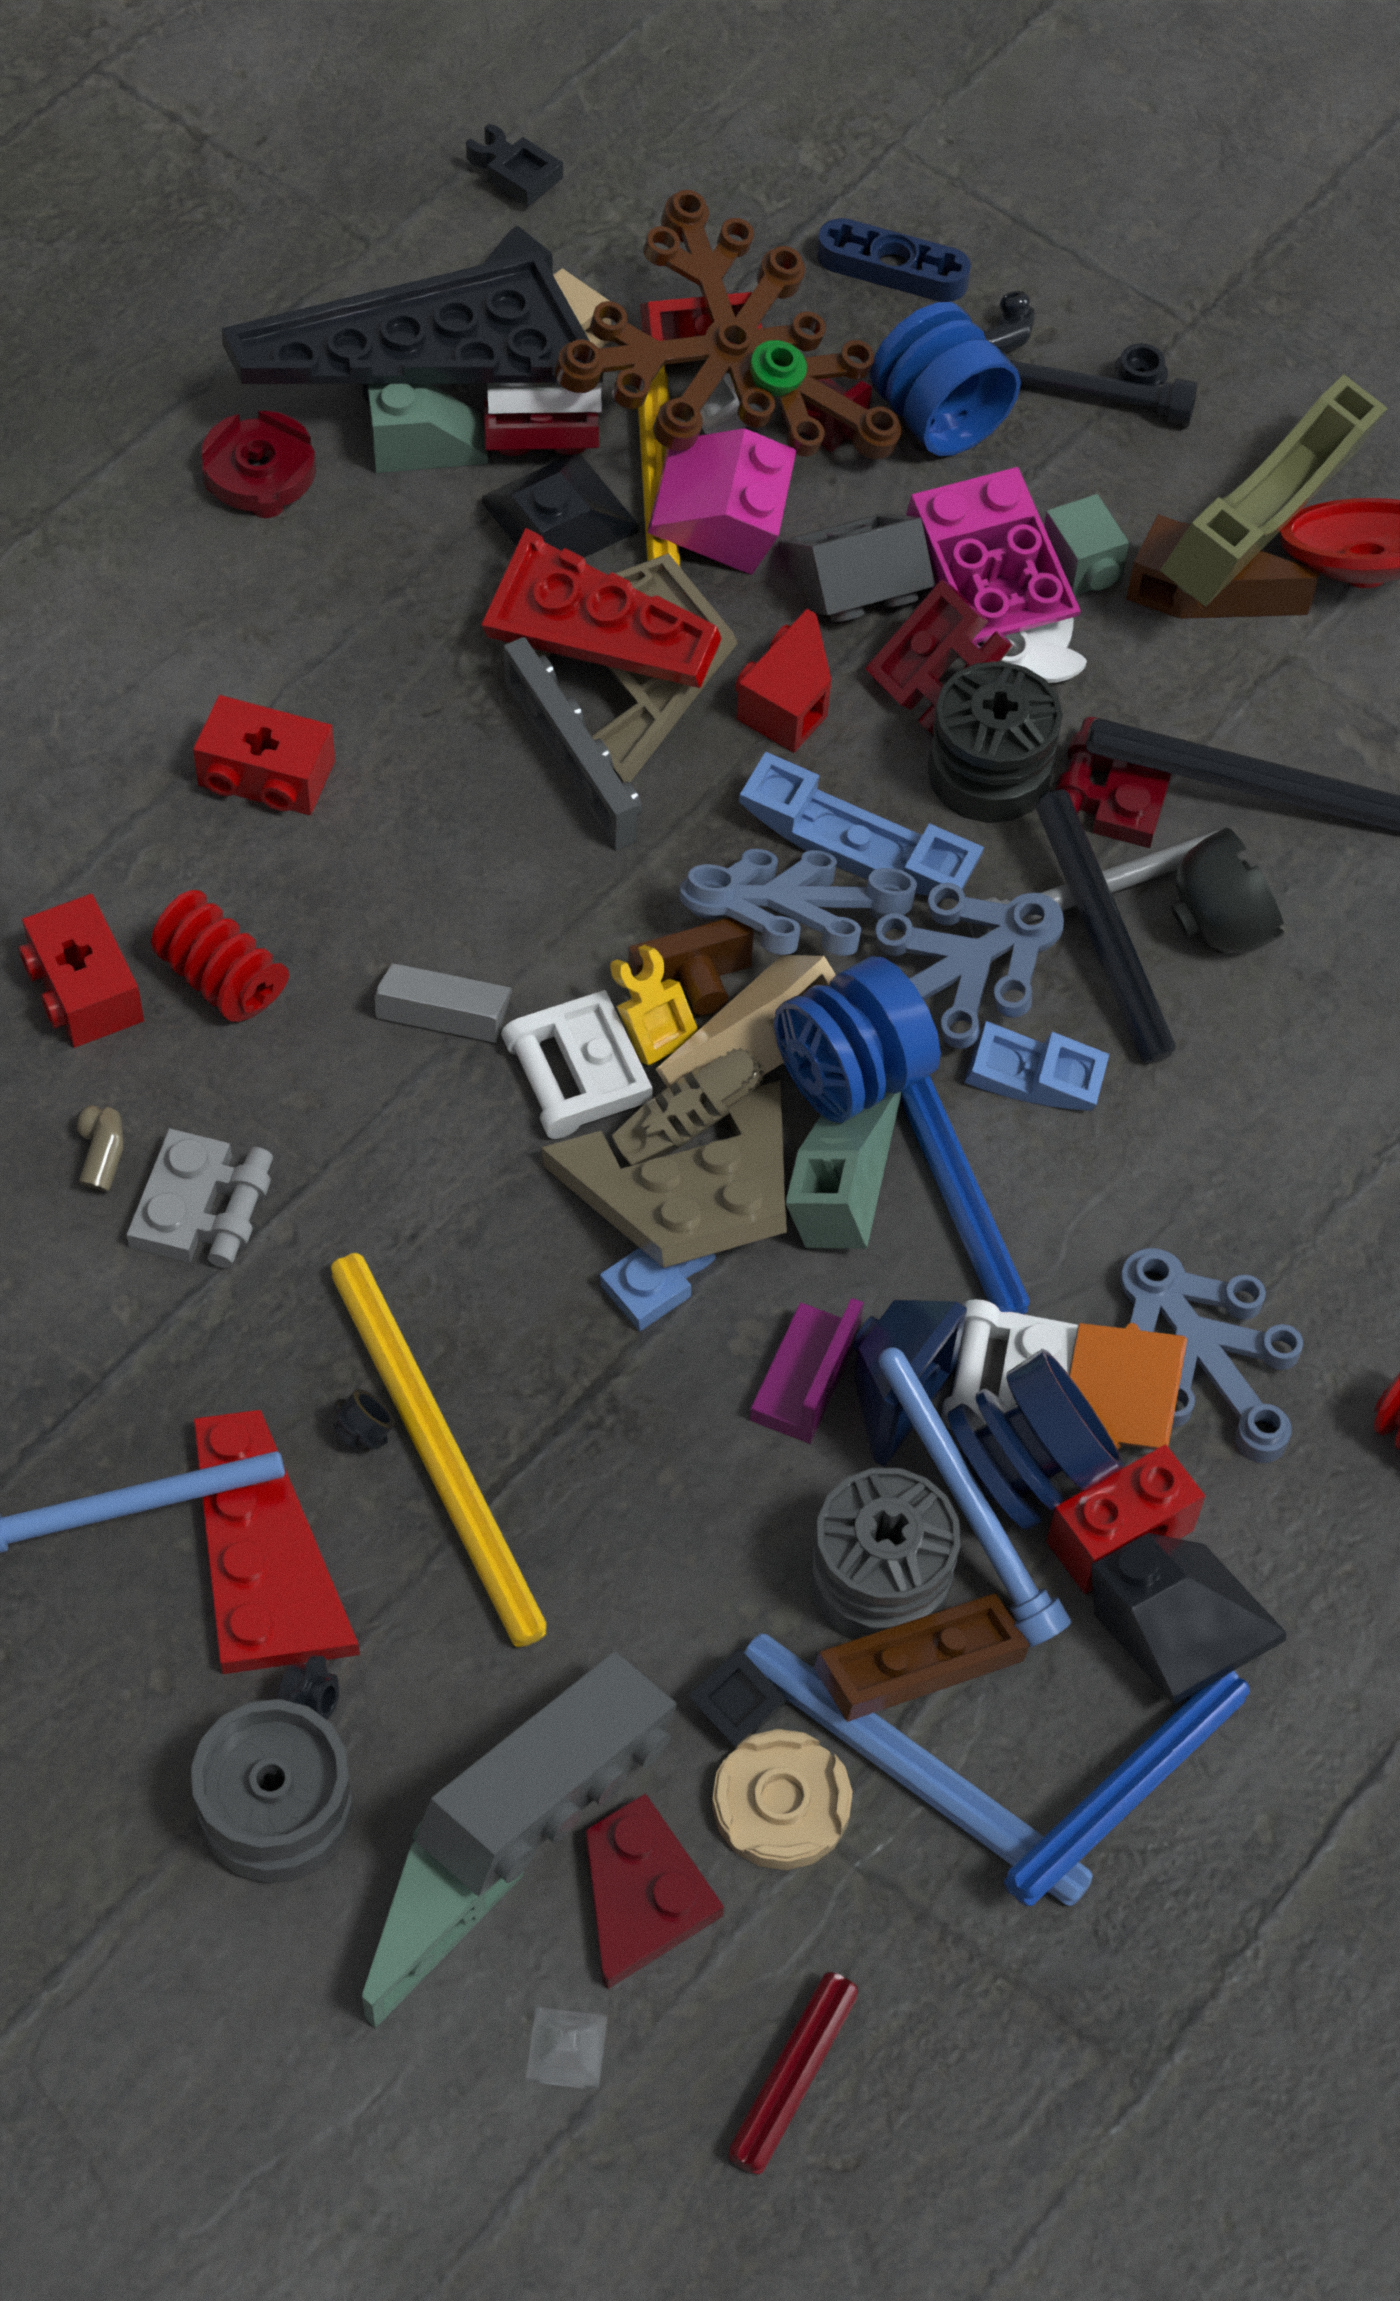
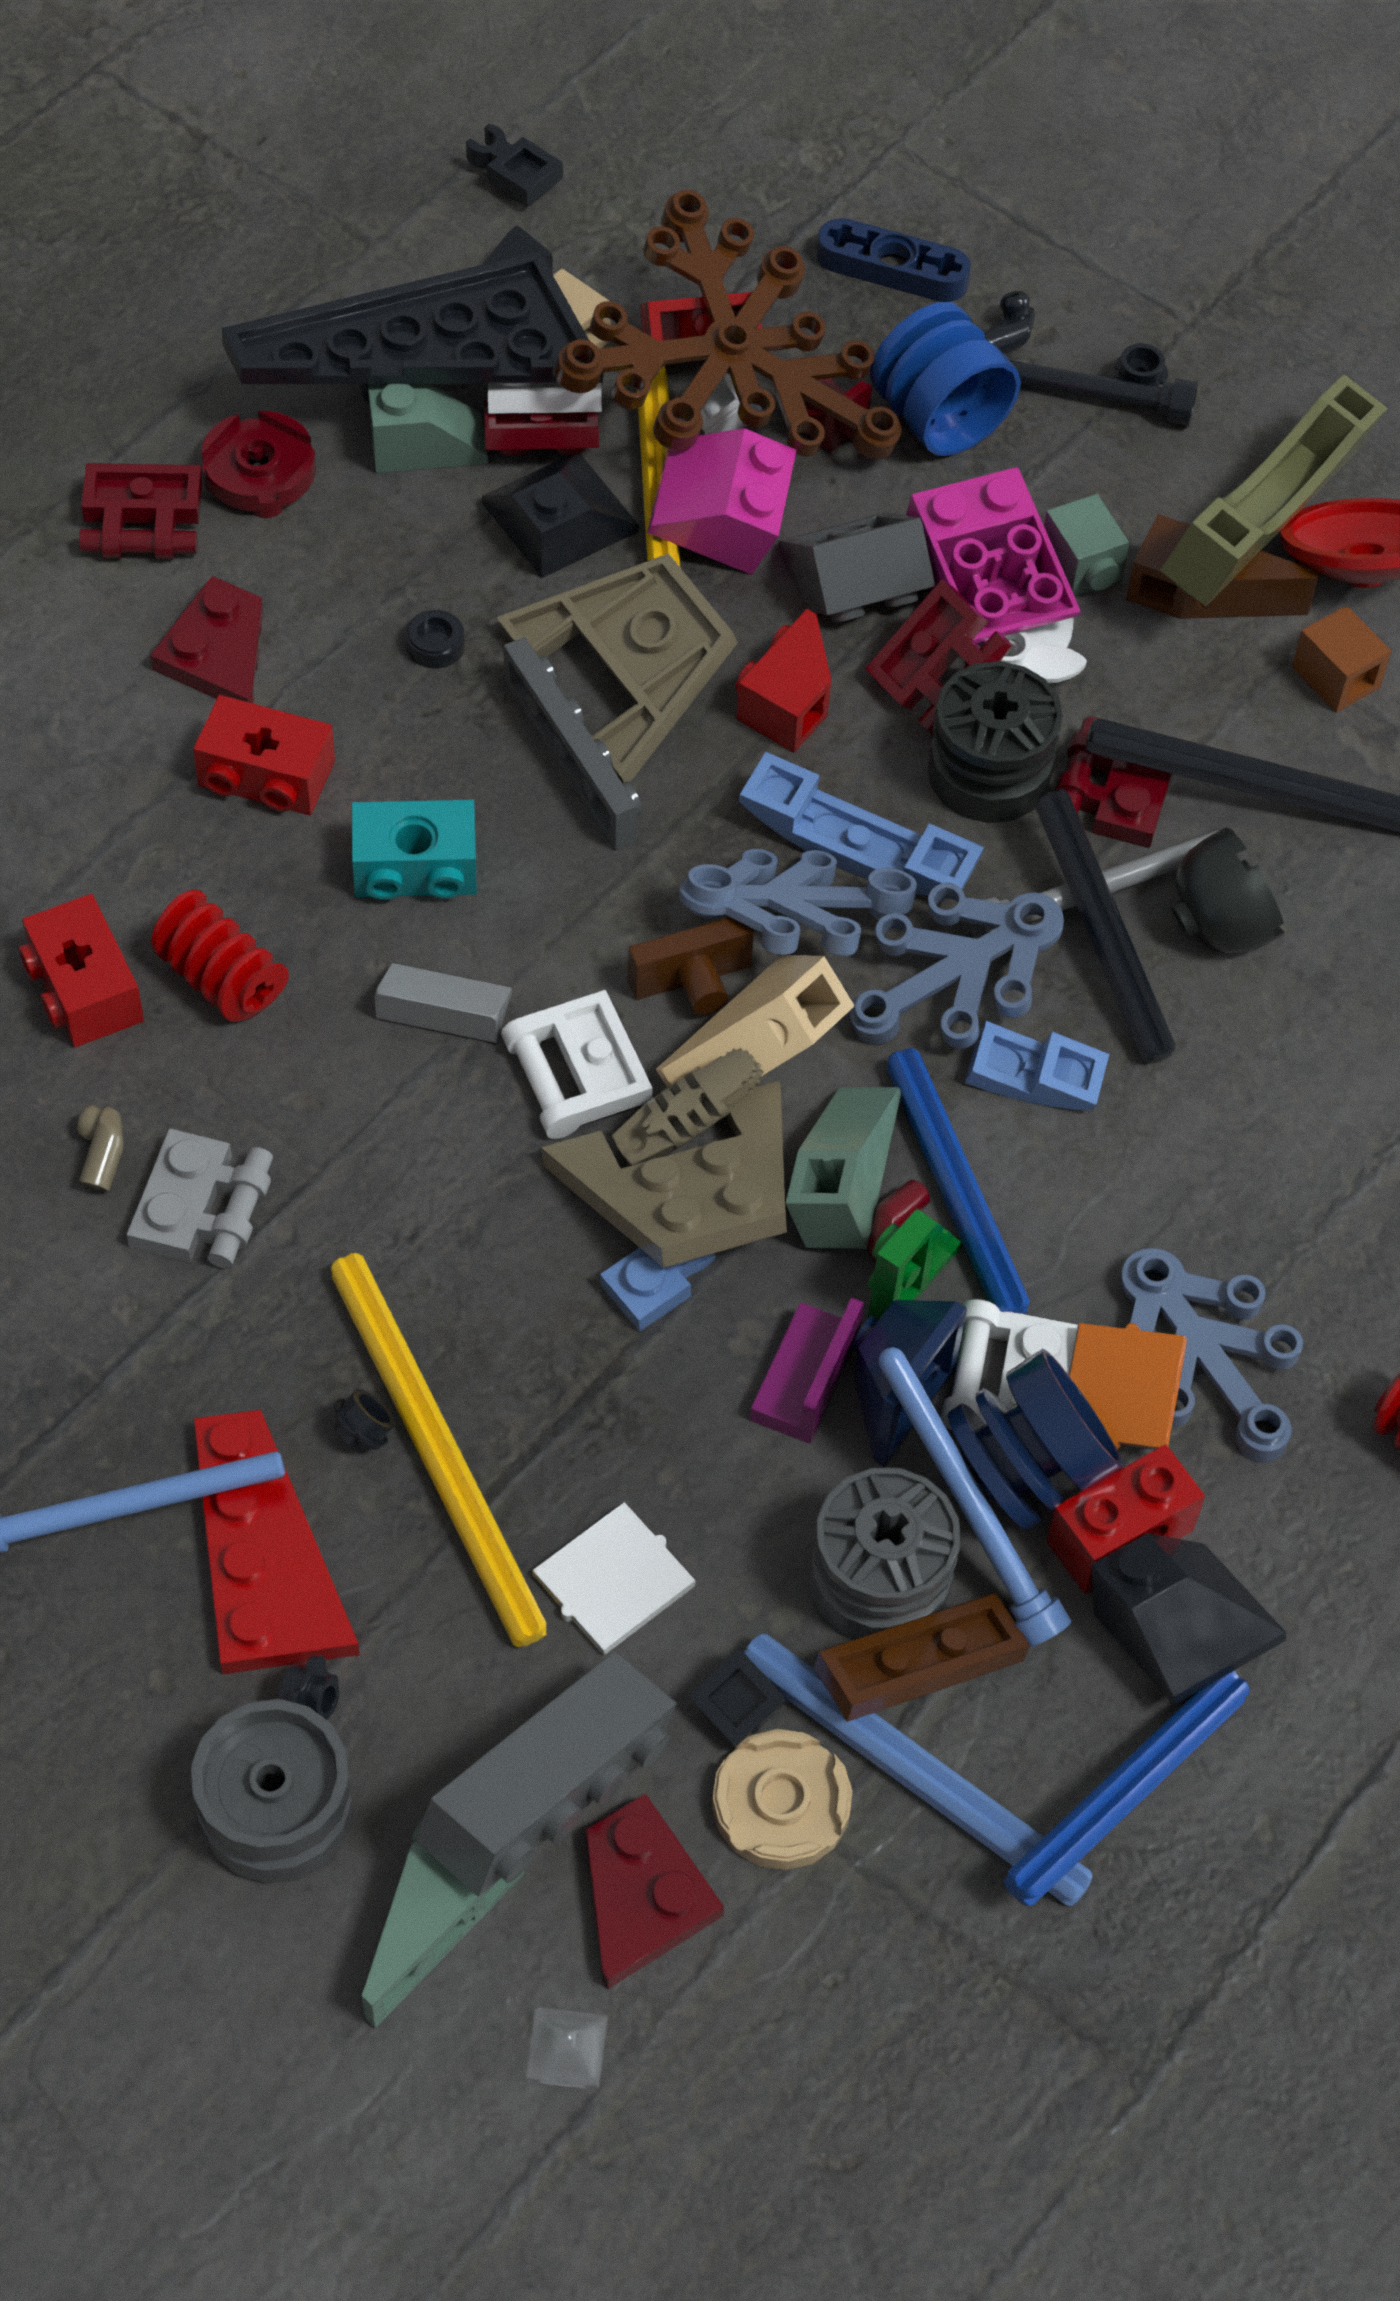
red wing [481,528,722,688] -> none
yellow plate [610,945,698,1065] -> none
dark red axle [728,1972,858,2175] -> none
green plate [750,340,807,396] -> none
blue wheel [774,956,941,1123] -> none
none -> dark red plate [79,463,203,559]
none -> dark red wing [150,576,264,704]
none -> teal brick [352,800,477,900]
none -> black tile [406,610,465,669]
none -> white piece [533,1502,696,1656]
none -> dark red arm [867,1180,930,1263]
none -> green wing [867,1209,963,1319]
none -> dark orange panel [1293,607,1392,713]

